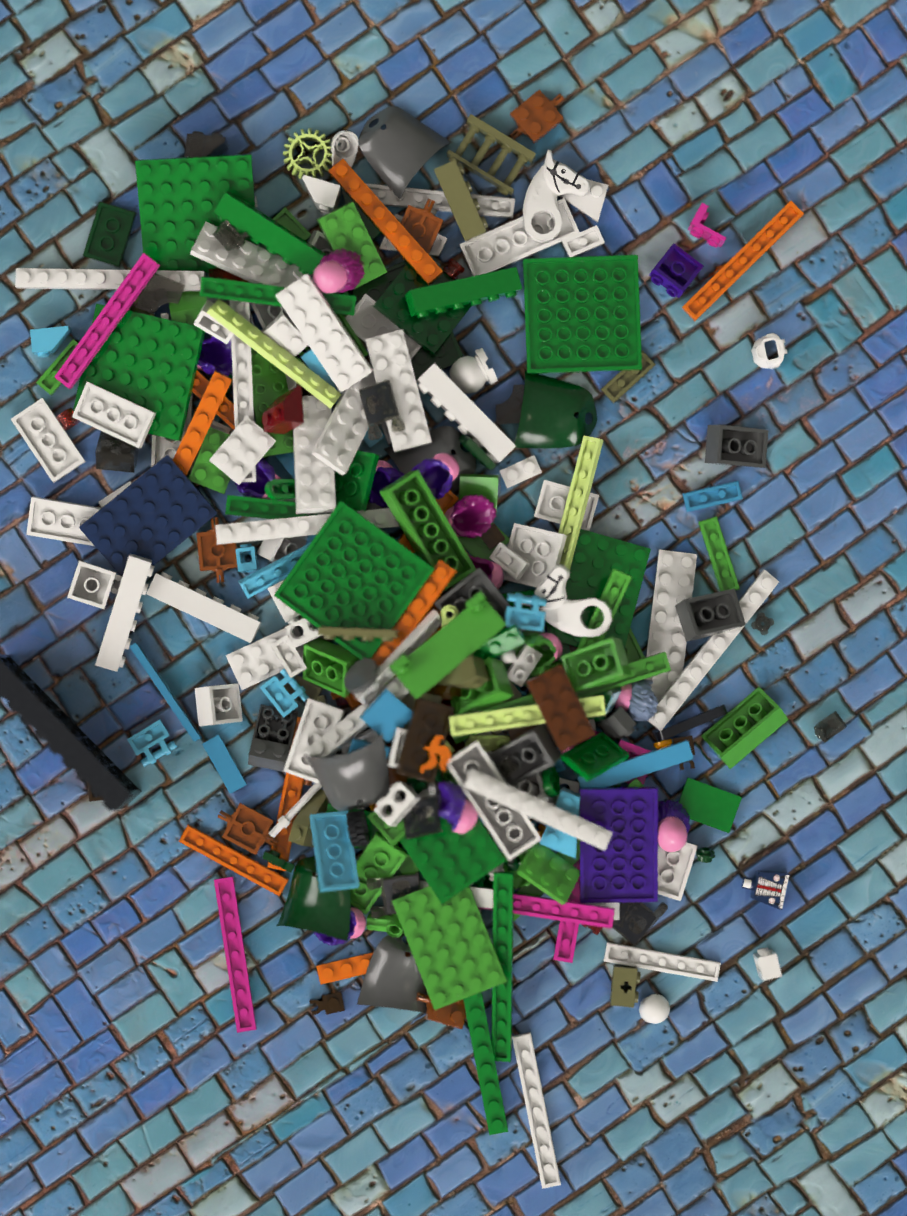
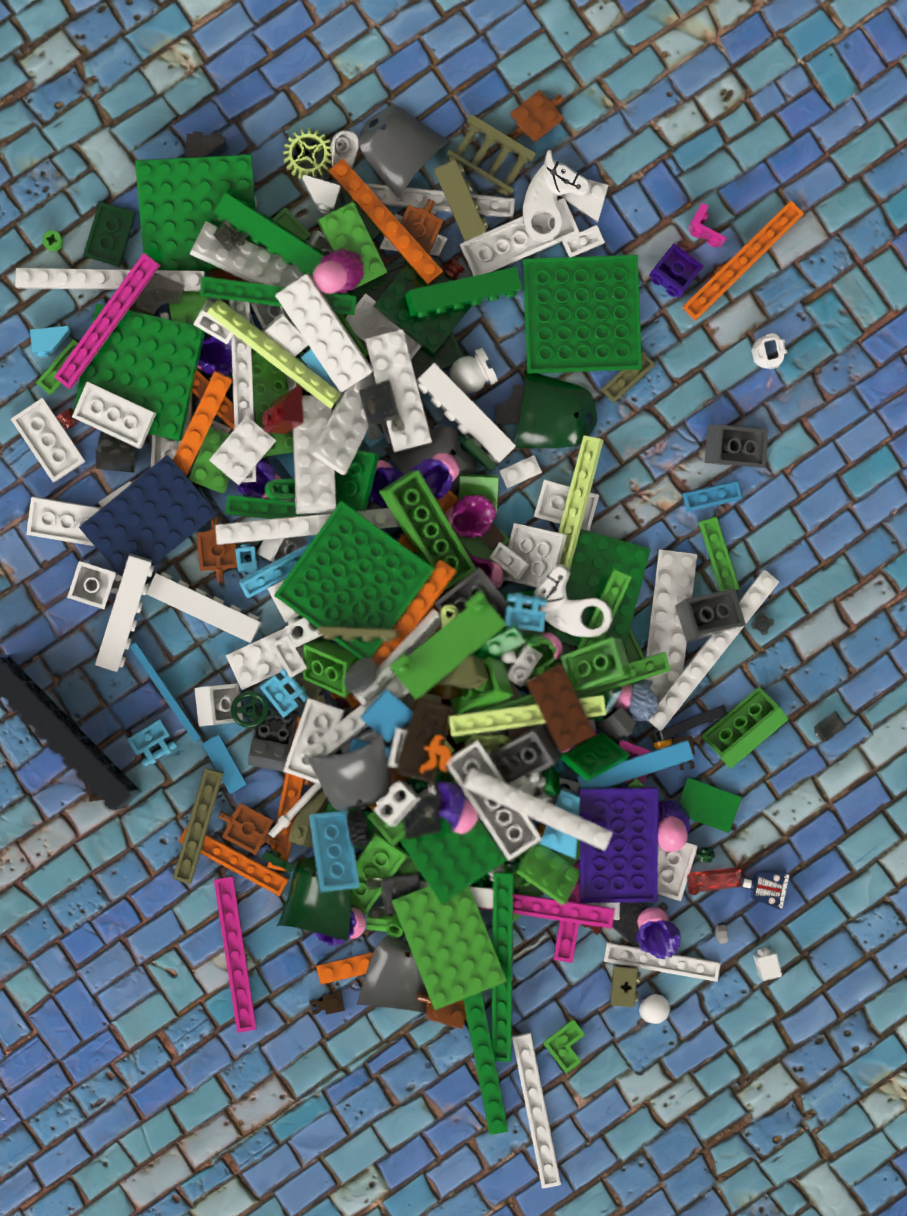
none -> bright green wheel [42,230,64,252]
none -> olive tile [173,768,224,884]
none -> dark green piece [231,691,269,728]
none -> white plate [509,772,545,795]
none -> bright green plate [543,1019,585,1073]
none -> dark purple hair [636,907,681,959]
none -> clear red plate [687,867,742,895]
none -> light grey tile [715,924,728,944]

